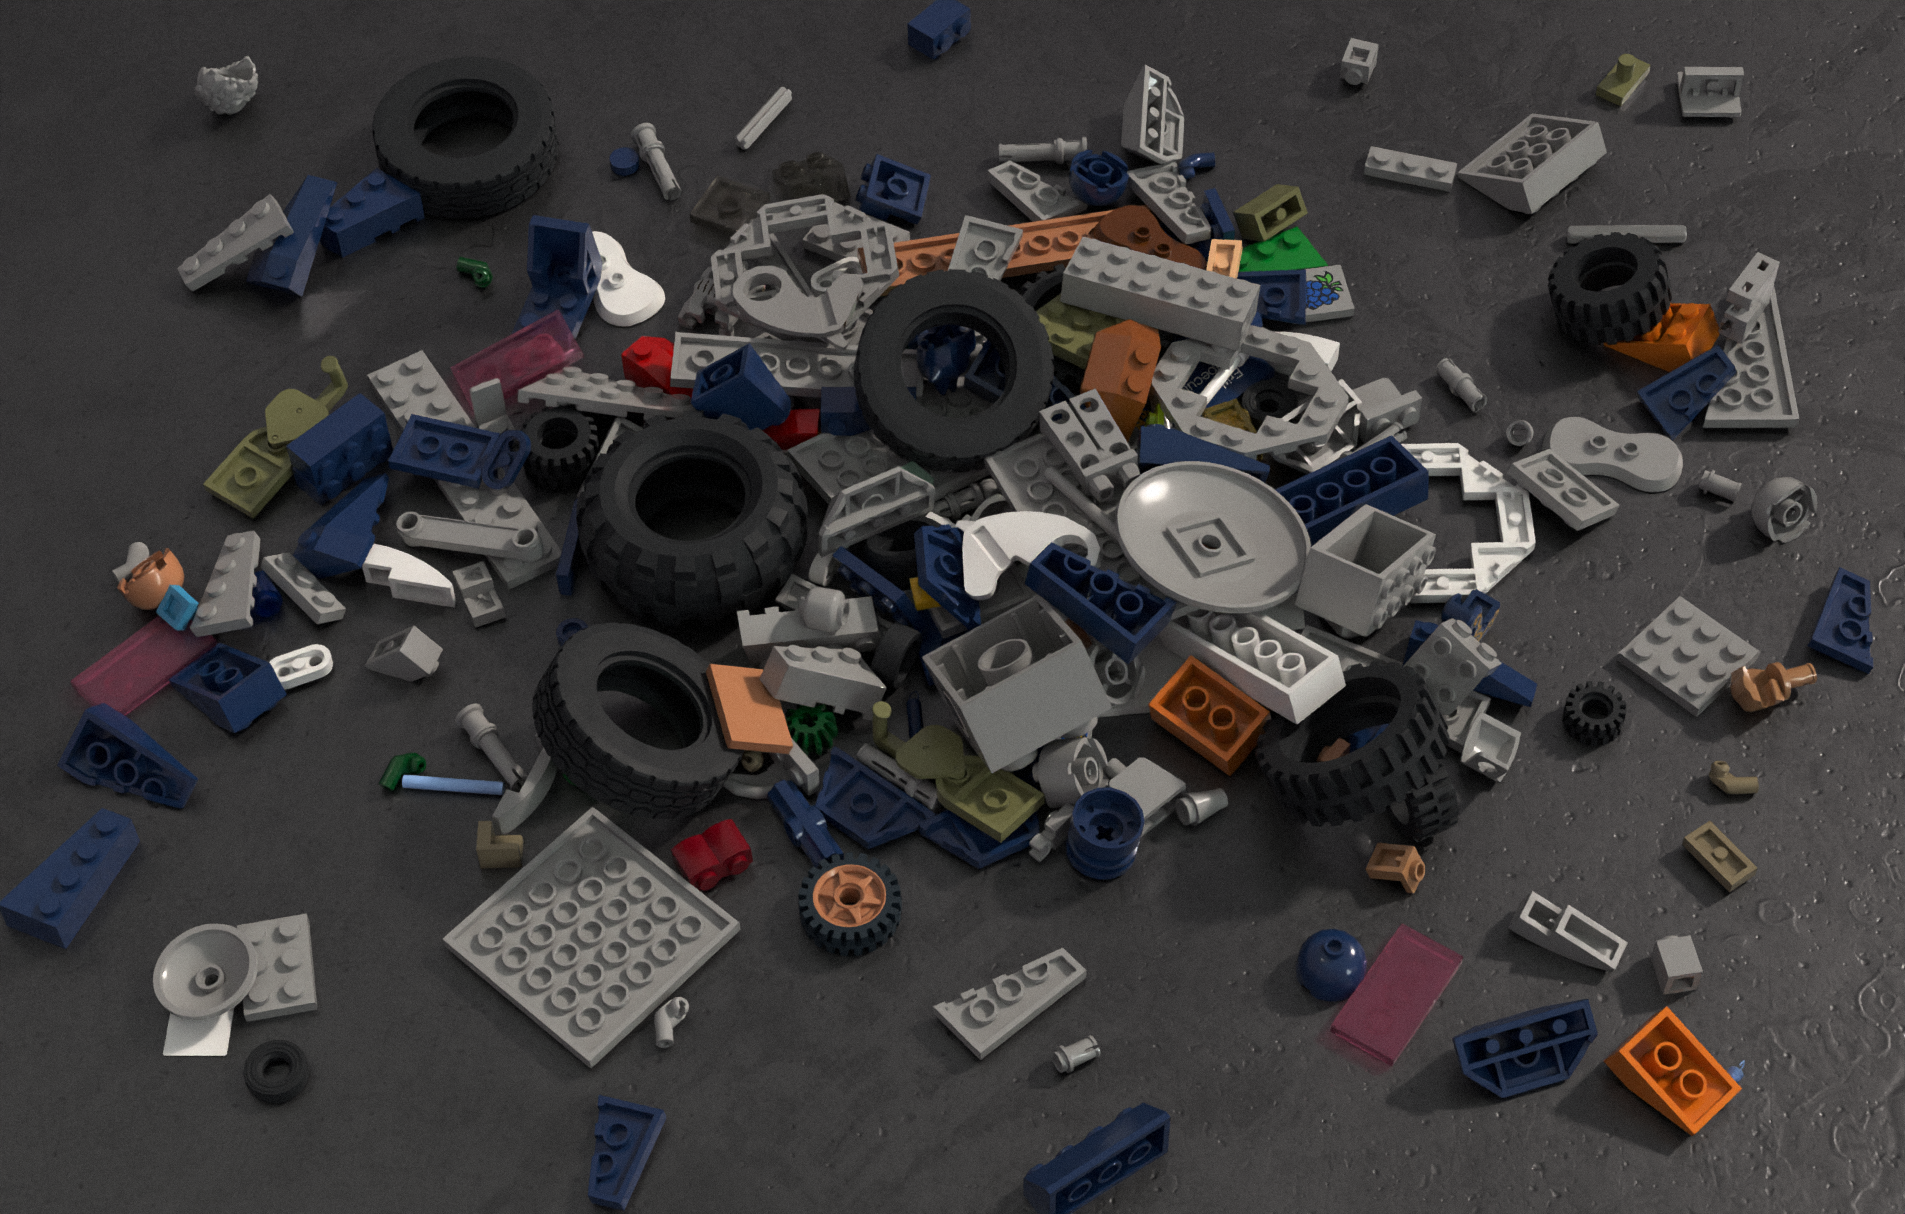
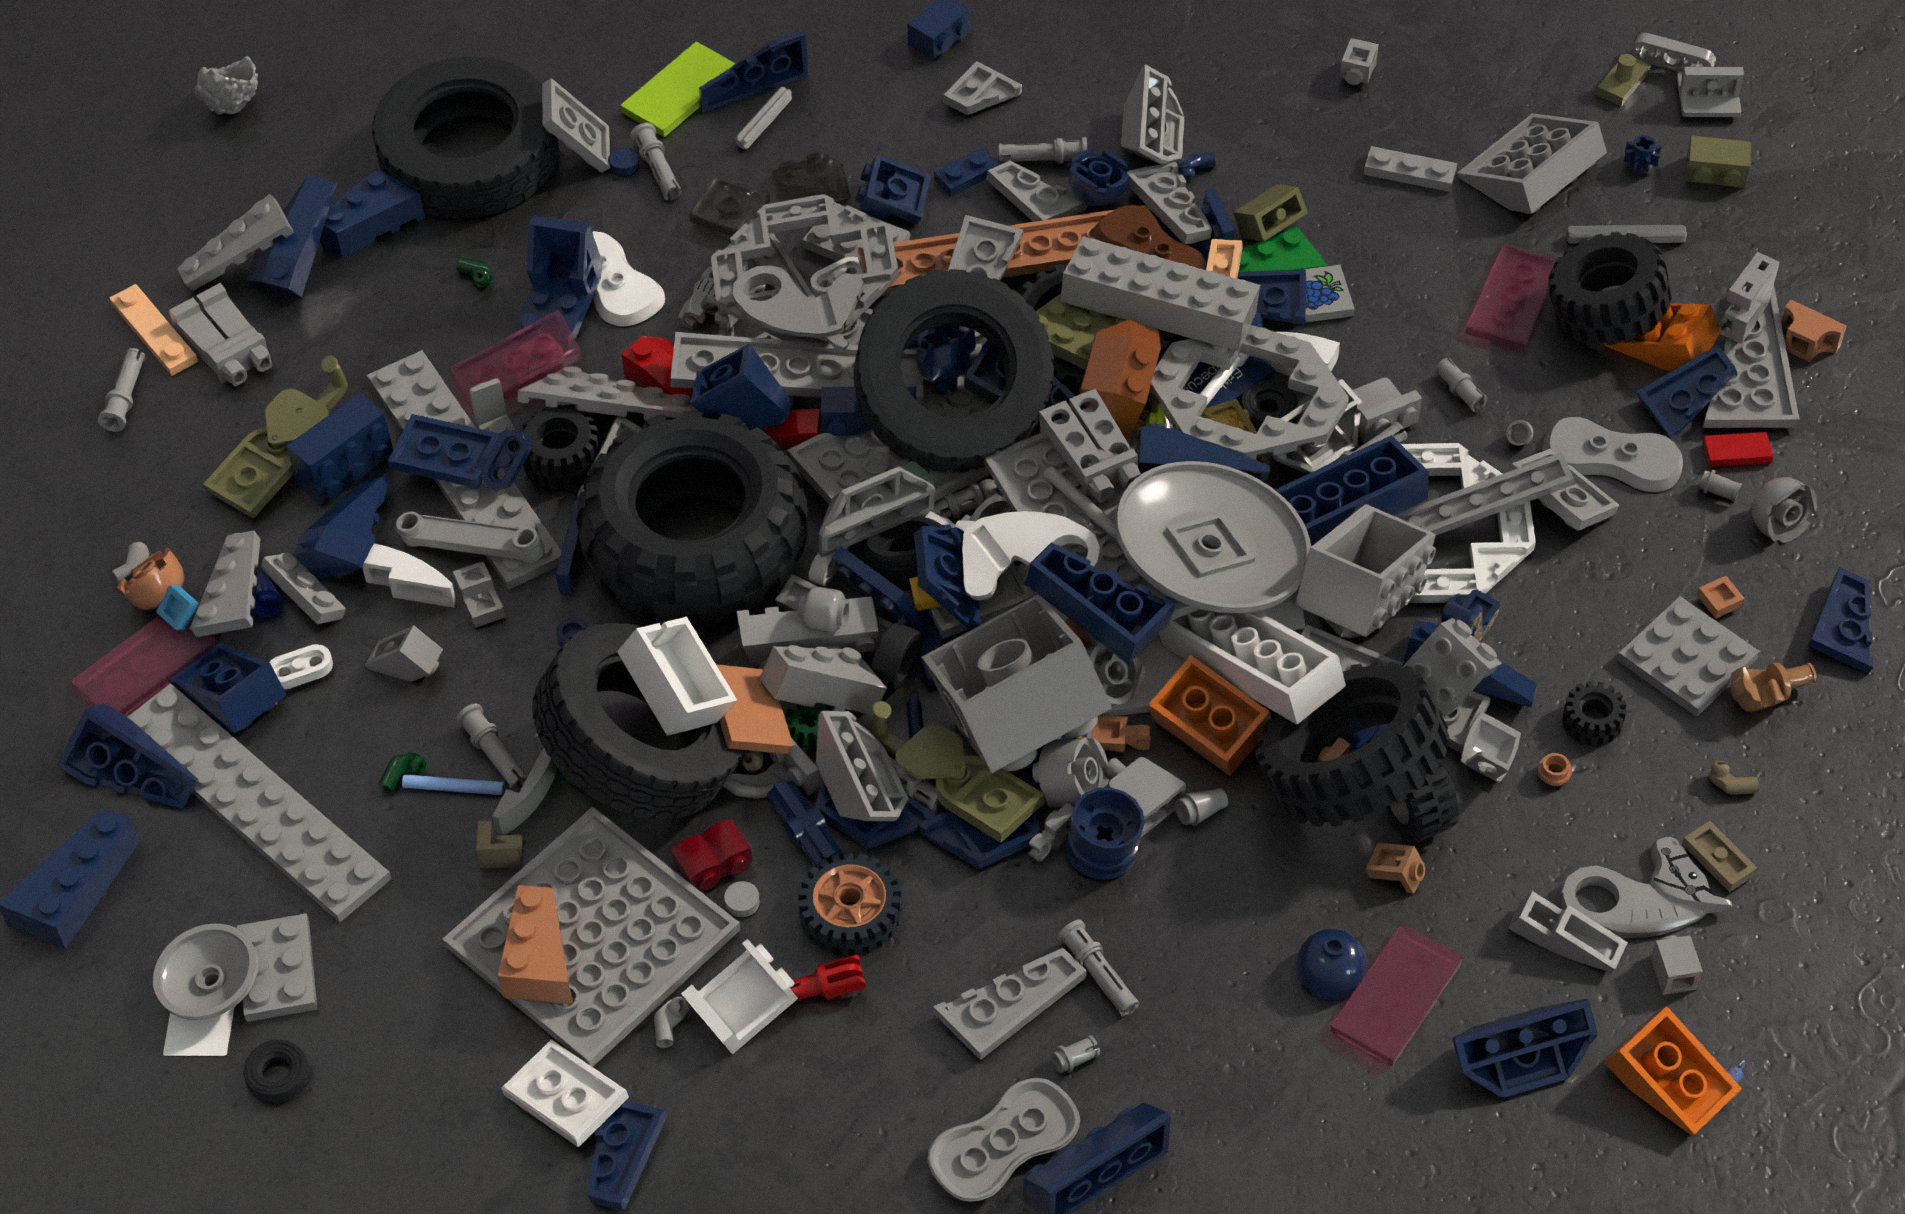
none -> light grey pin [98,348,145,432]
none -> light nougat plate [110,284,198,376]
none -> light grey plate [127,683,392,923]
none -> light grey hips [169,283,273,386]
none -> nougat wedge [498,885,573,1004]
none -> white tile [501,1039,629,1147]
none -> light grey plate [542,78,610,173]
none -> white piece [617,617,737,736]
none -> lime tile [620,41,736,137]
none -> white panel [681,939,798,1054]
none -> dark blue wedge [699,31,809,112]
none -> light grey tile [724,881,760,917]
none -> red arm [790,954,867,1003]
none -> light grey wedge [816,711,908,821]
none -> light grey plate [927,1078,1080,1202]
none -> dark blue plate [934,147,999,197]
none -> light grey wing [943,61,1022,115]
none -> light grey pin [1057,919,1140,1017]
none -> nougat plate [1091,715,1151,752]
none -> light grey plate [1394,452,1575,535]
none -> clear pink tile [1465,243,1557,351]
none -> nougat plate [1537,753,1572,786]
none -> light grey animal [1560,837,1732,939]
none -> dark blue gear [1624,135,1662,172]
none -> light grey beam [1631,33,1716,72]
none -> olive brick [1685,135,1751,188]
none -> nougat plate [1697,576,1745,619]
none -> red tile [1703,432,1773,467]
none -> nougat brick [1781,300,1847,362]

